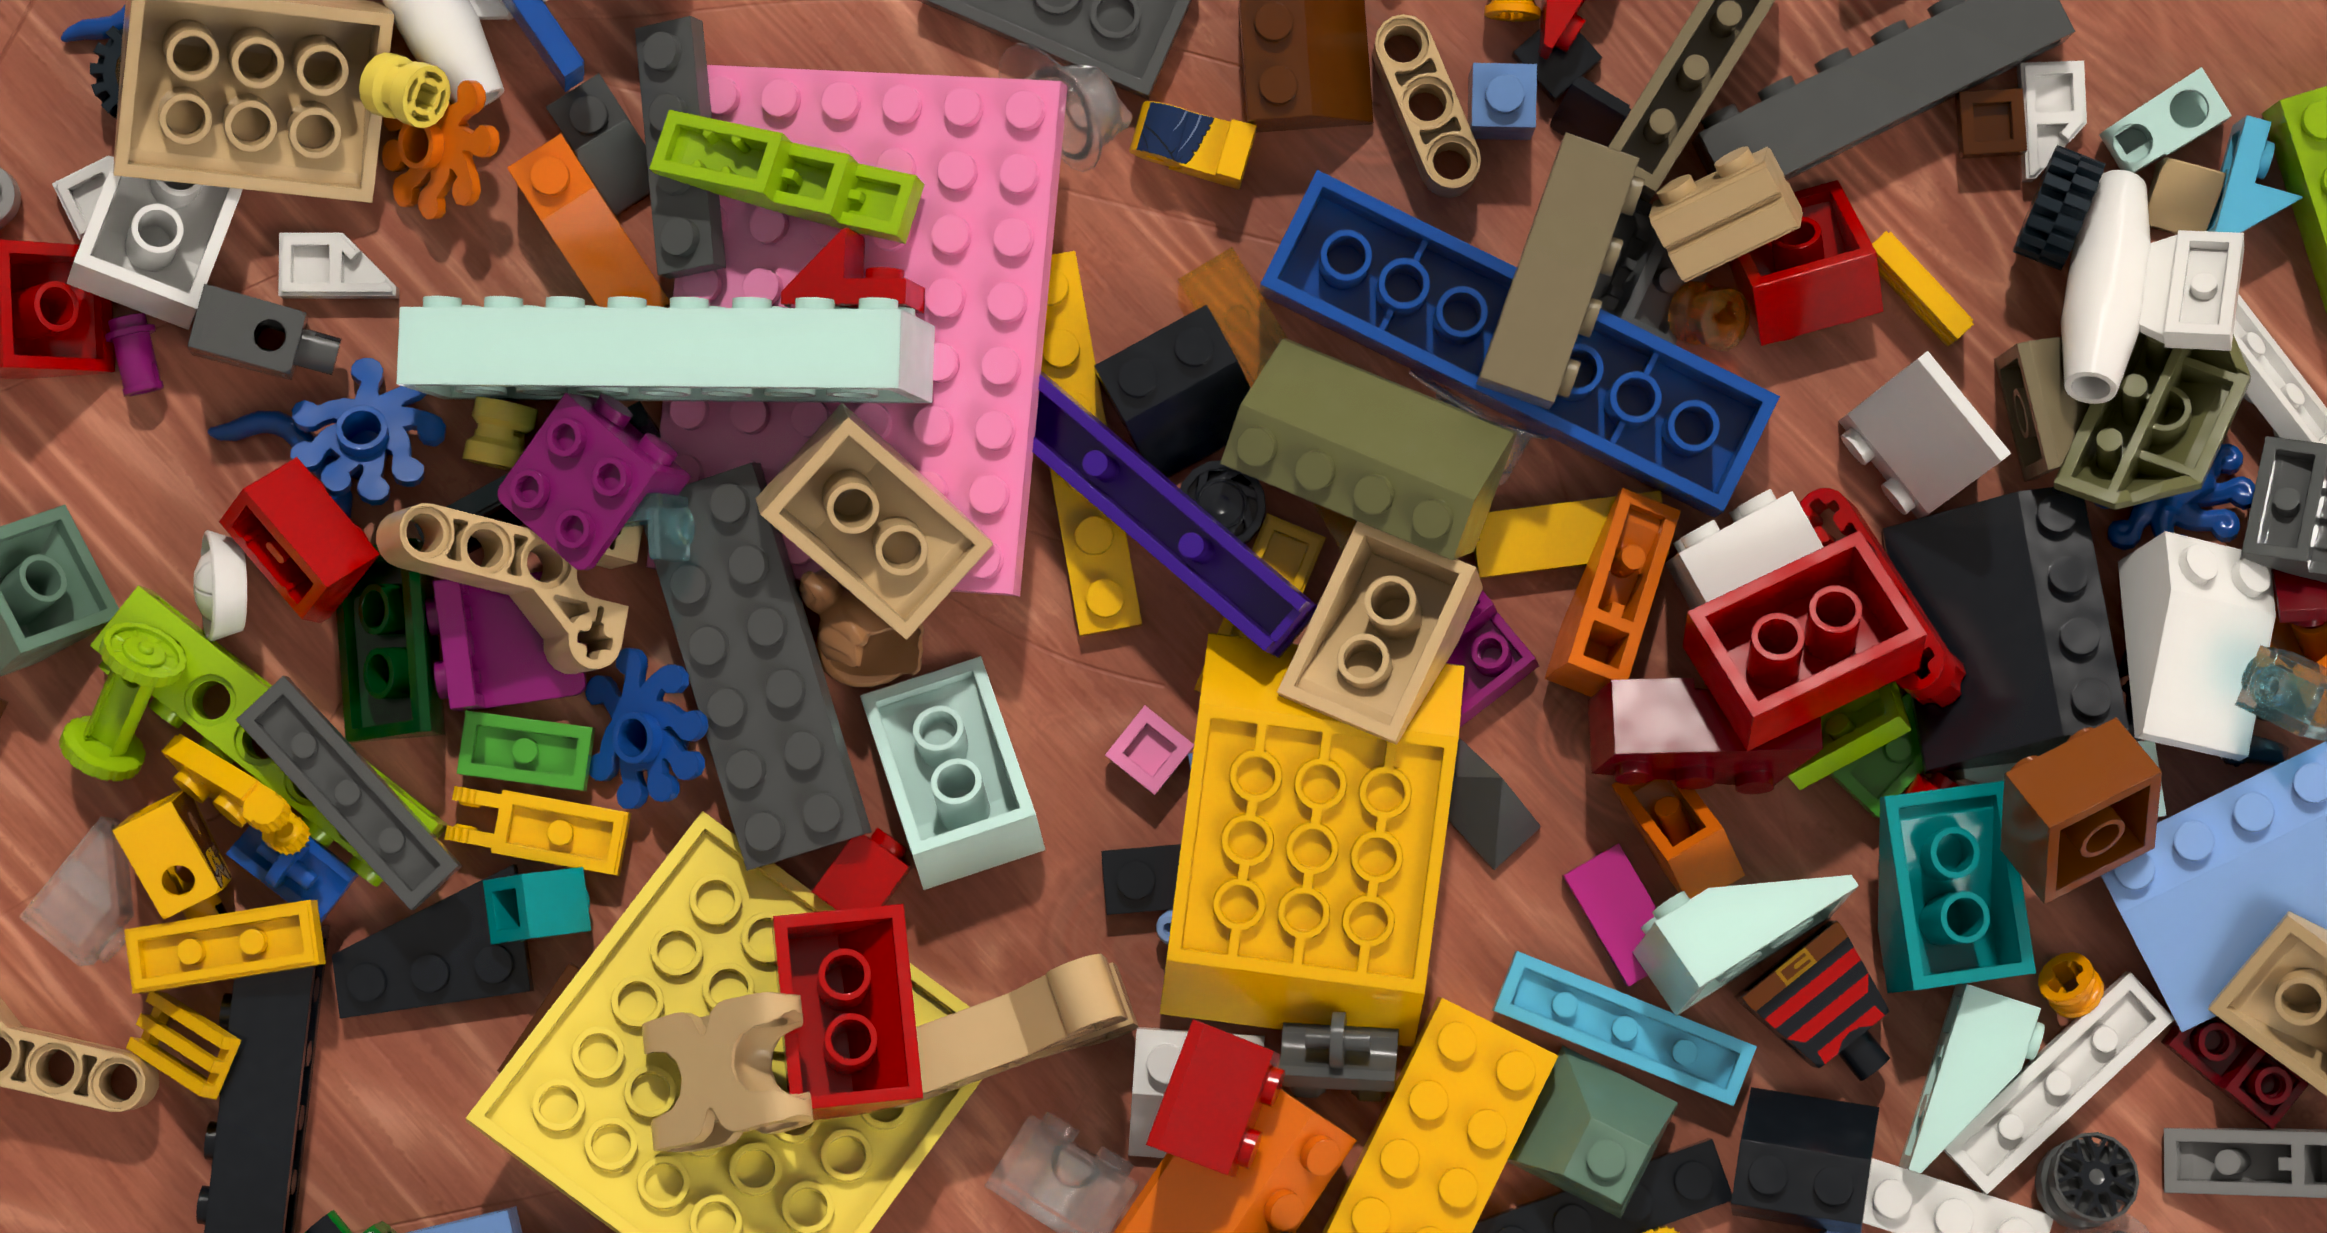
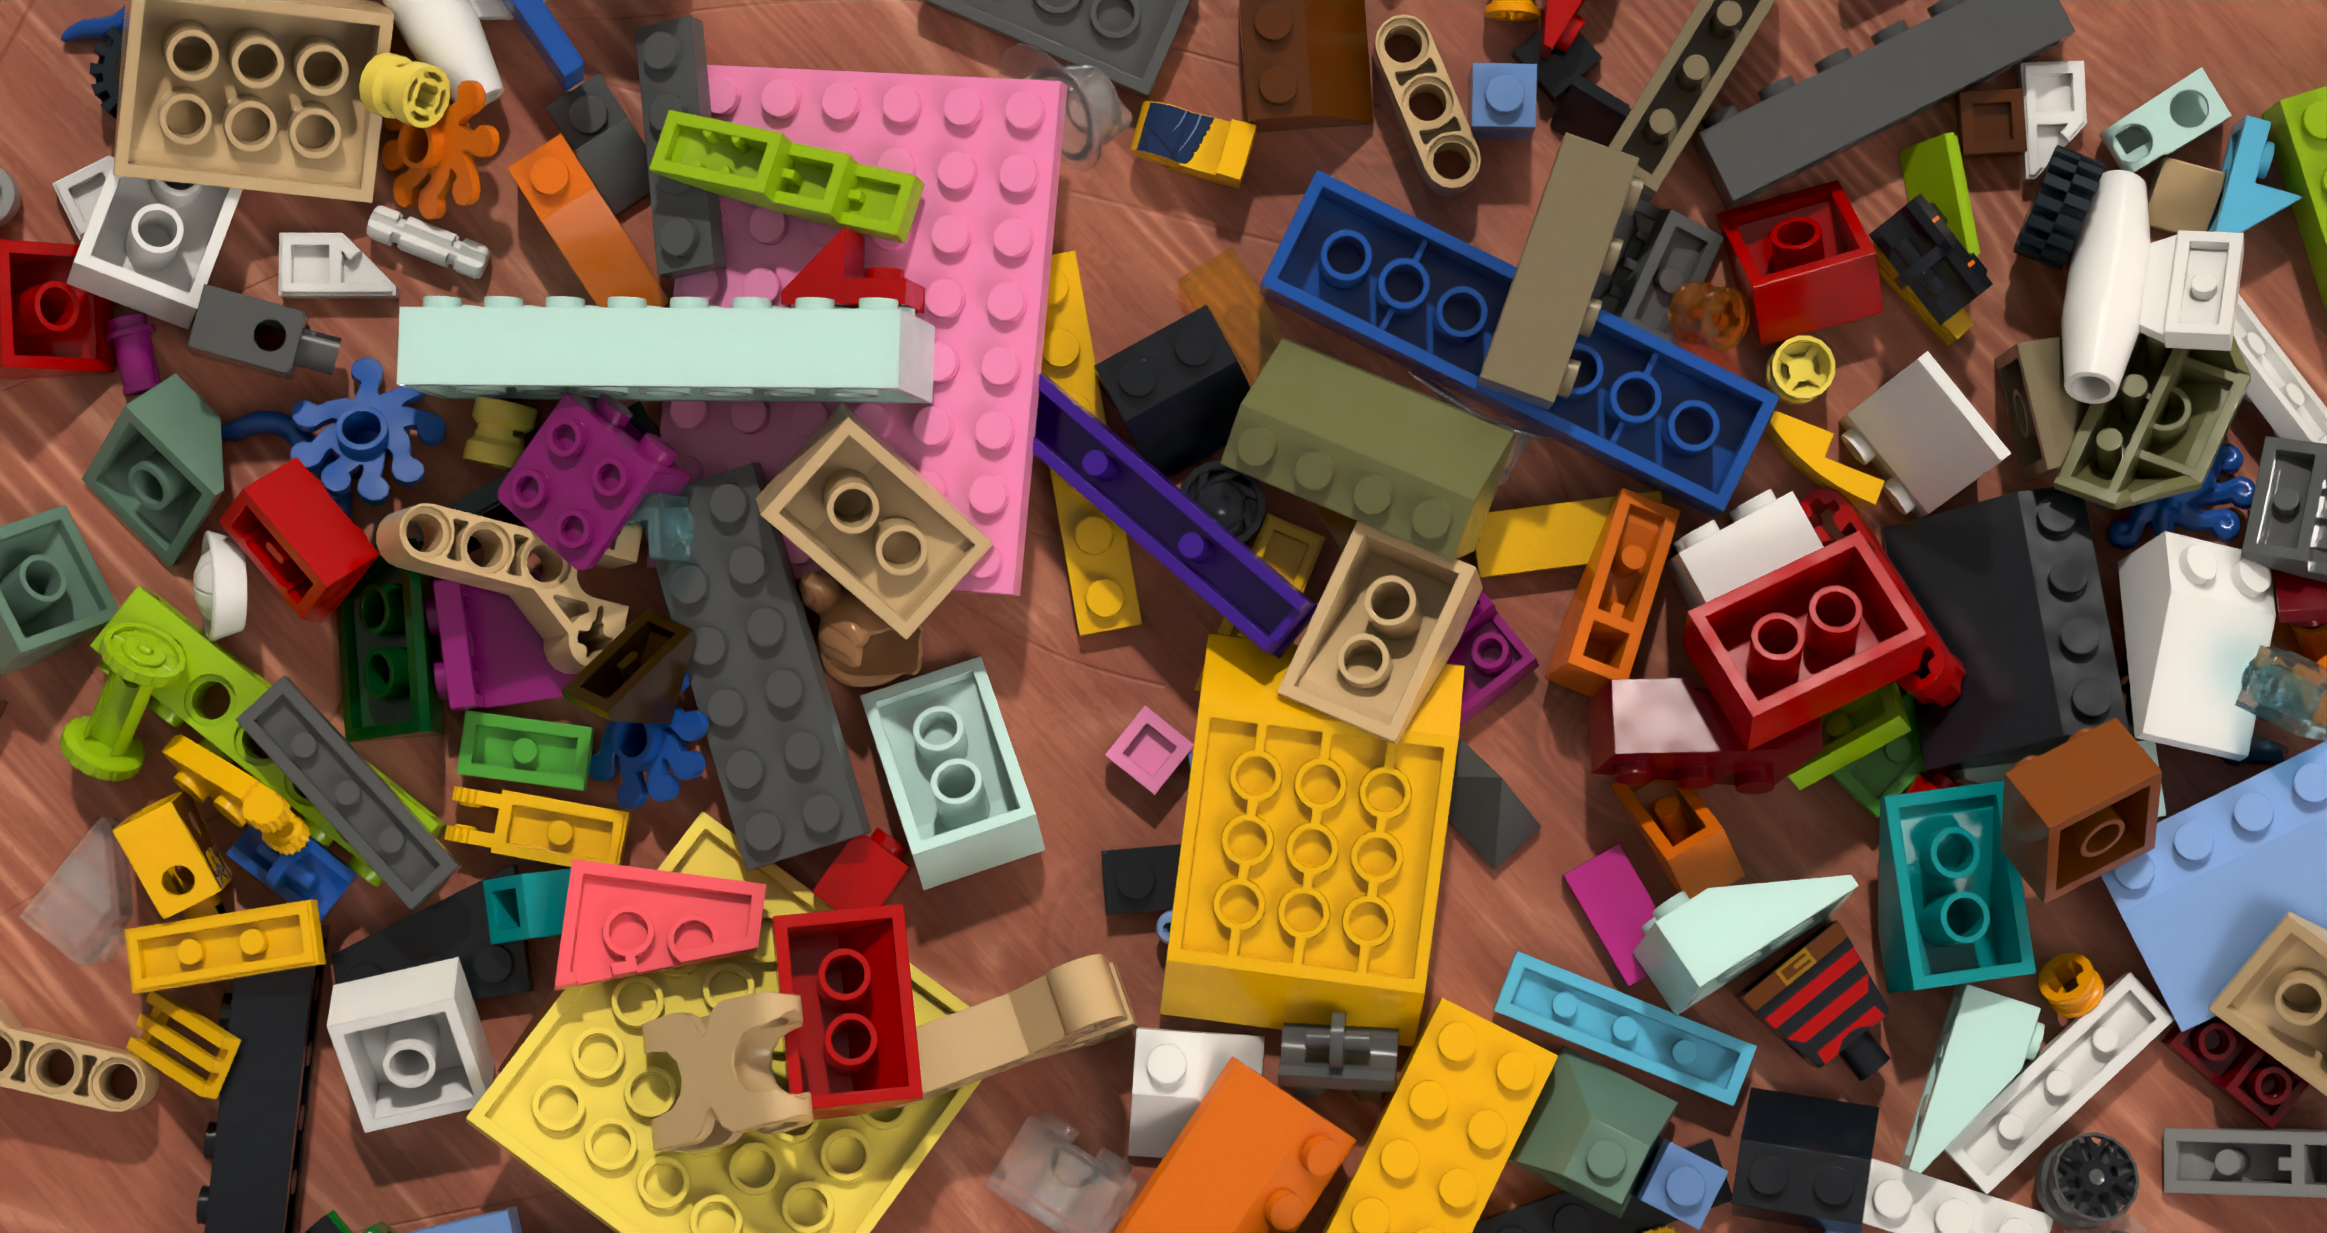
red slope [1146,1019,1285,1178] -> none
tan brick [1649,146,1803,283] -> none
none -> sand green slope [82,373,224,567]
none -> white brick [327,957,495,1133]
none -> white axle [366,205,491,279]
none -> coral wing [554,859,766,991]
none -> dark brown slope [561,609,697,725]
none -> medium blue brick [1633,1138,1729,1230]
none -> yellow slope [1763,410,1885,510]
none -> light yellow wheel [1764,336,1835,405]
none -> black hips [1869,193,1993,325]
none -> lime slope [1899,132,1980,257]

